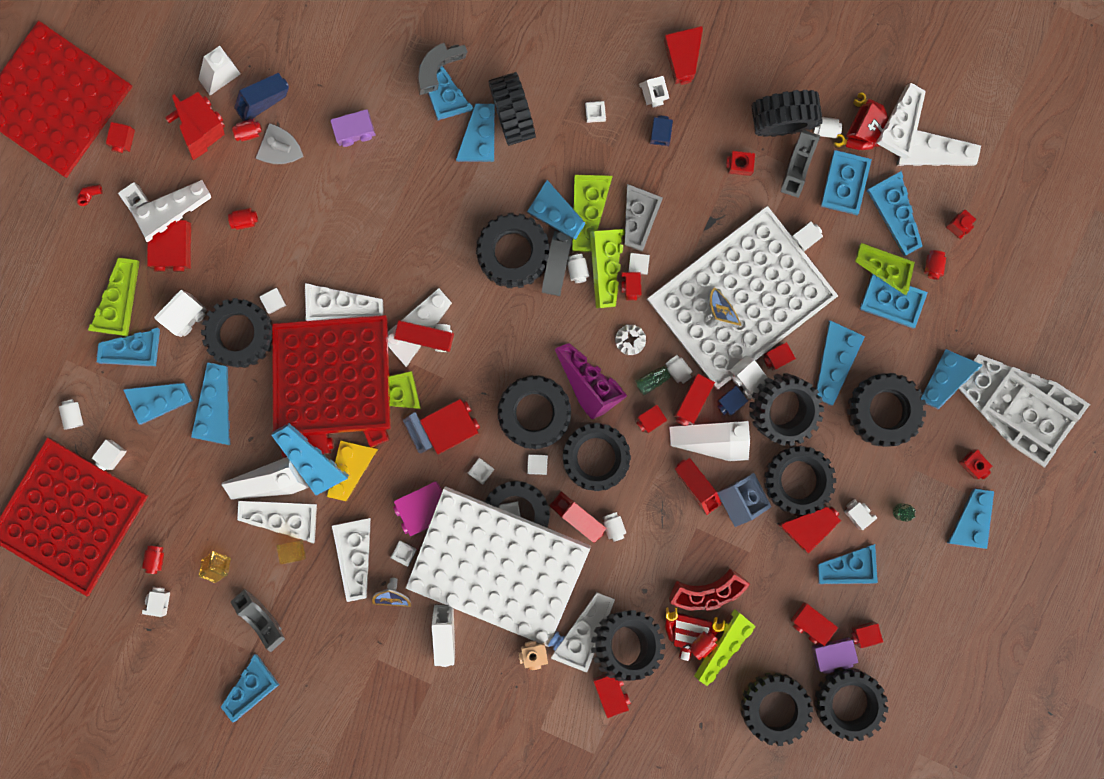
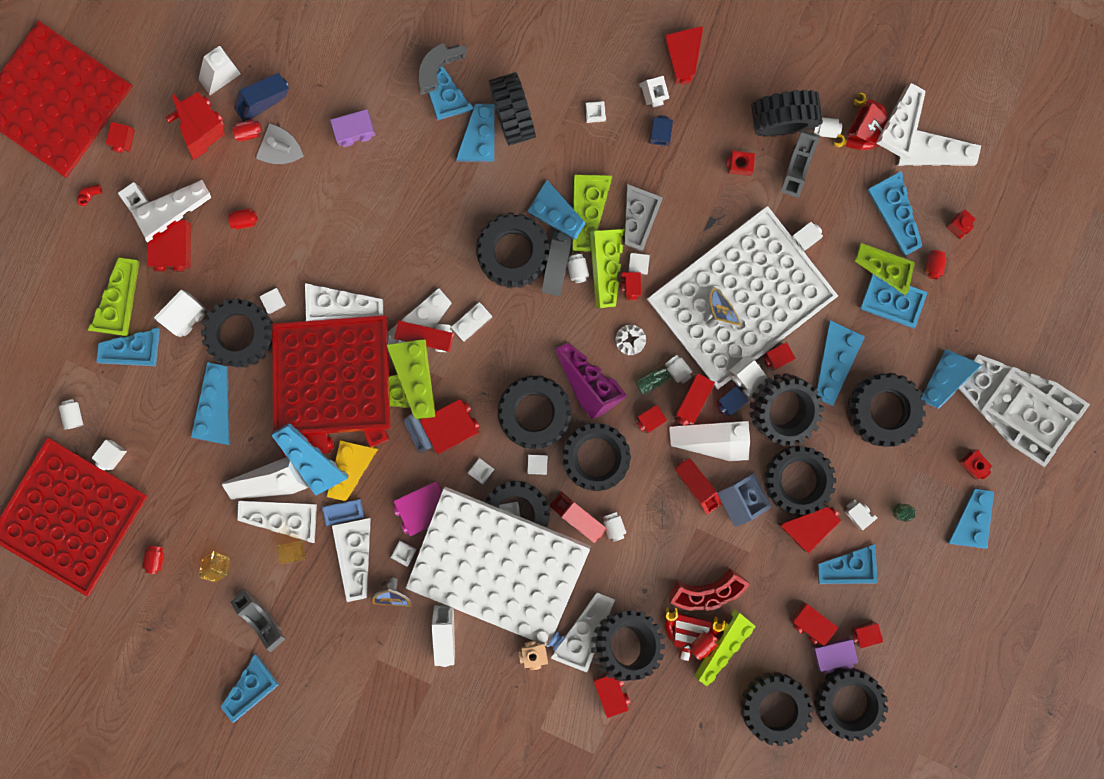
dark azure wing [124,383,193,425] -> none
white brick [142,587,170,617] -> none
dark azure plate [820,150,872,215] -> none
none -> medium blue tile [322,499,365,526]
none -> lime wing [387,340,435,419]
none -> white plate [451,302,492,342]

